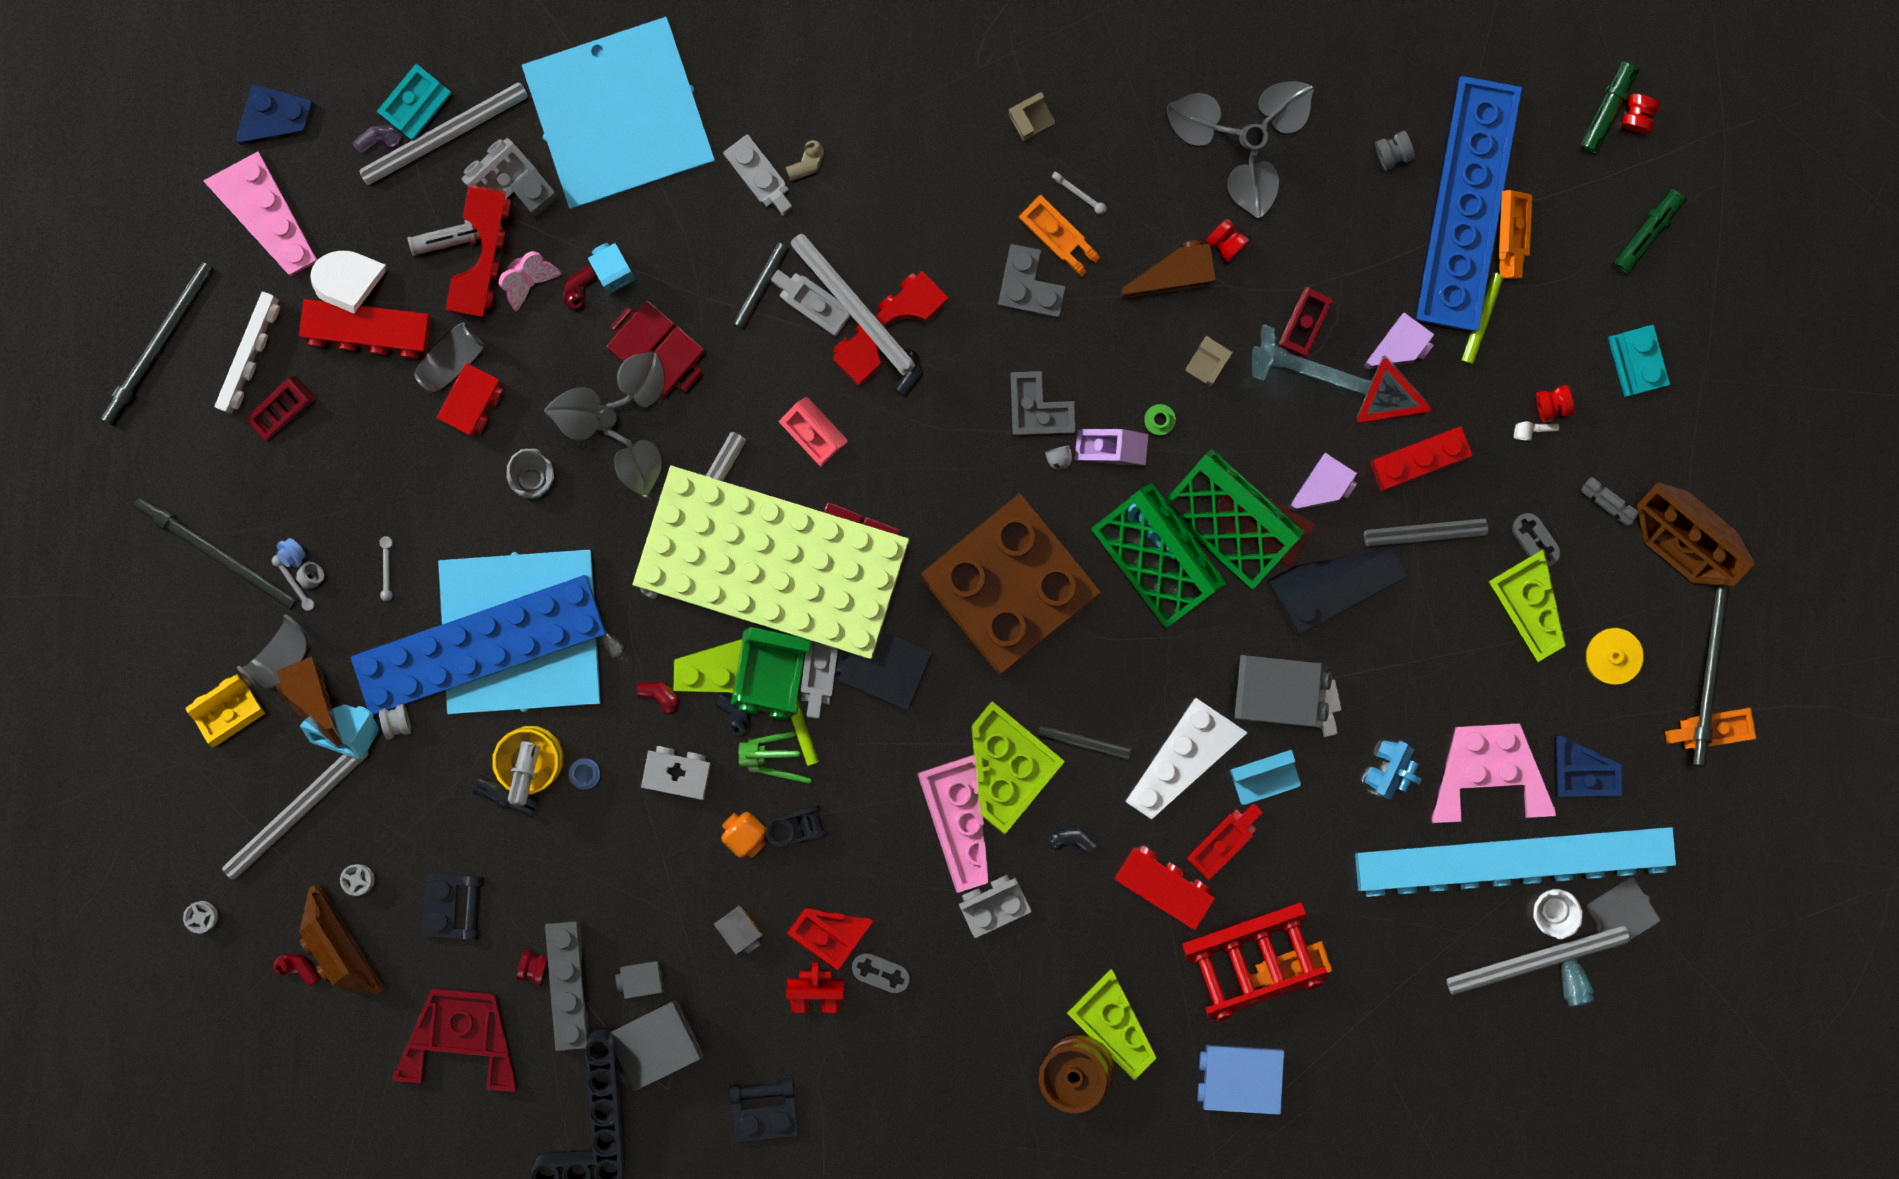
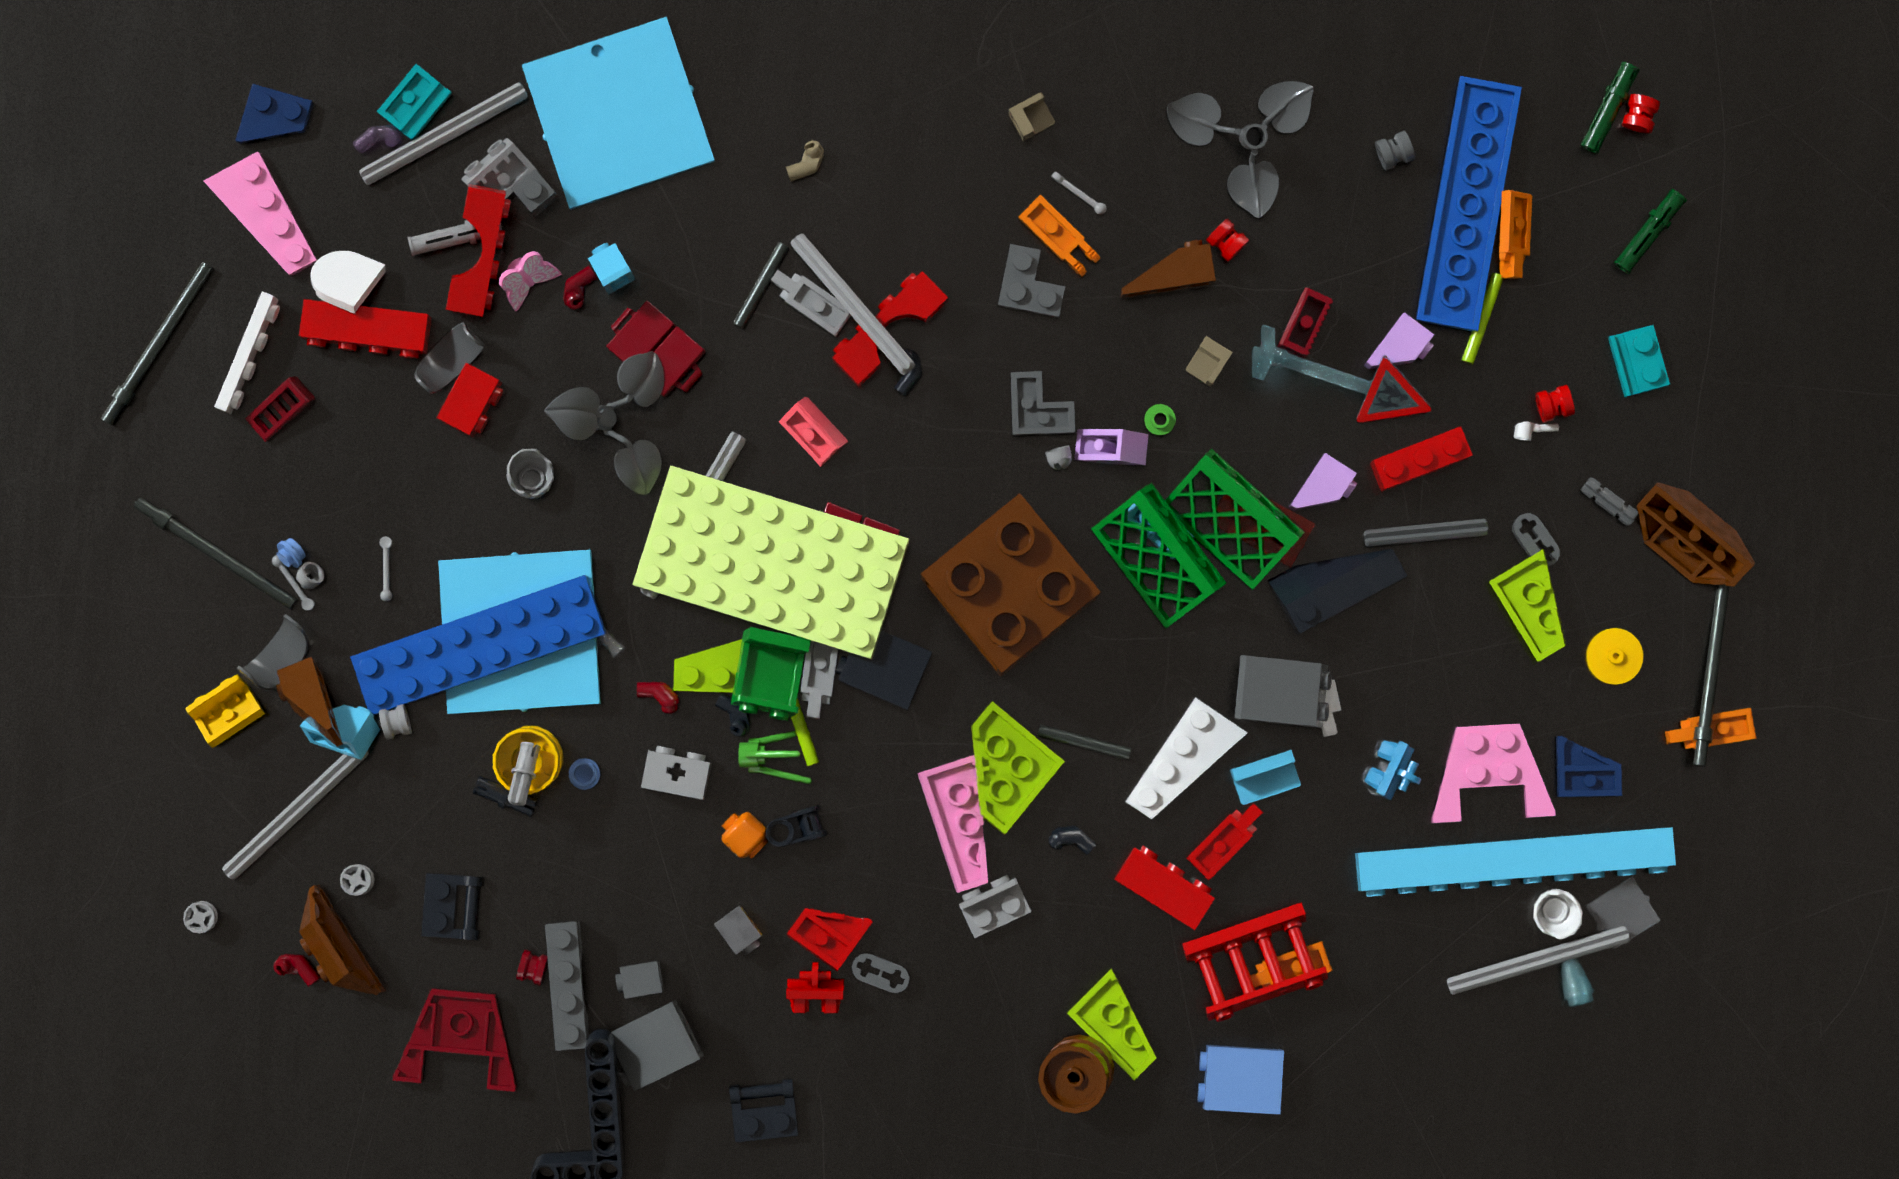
light grey hinge [723,134,792,216] -> none

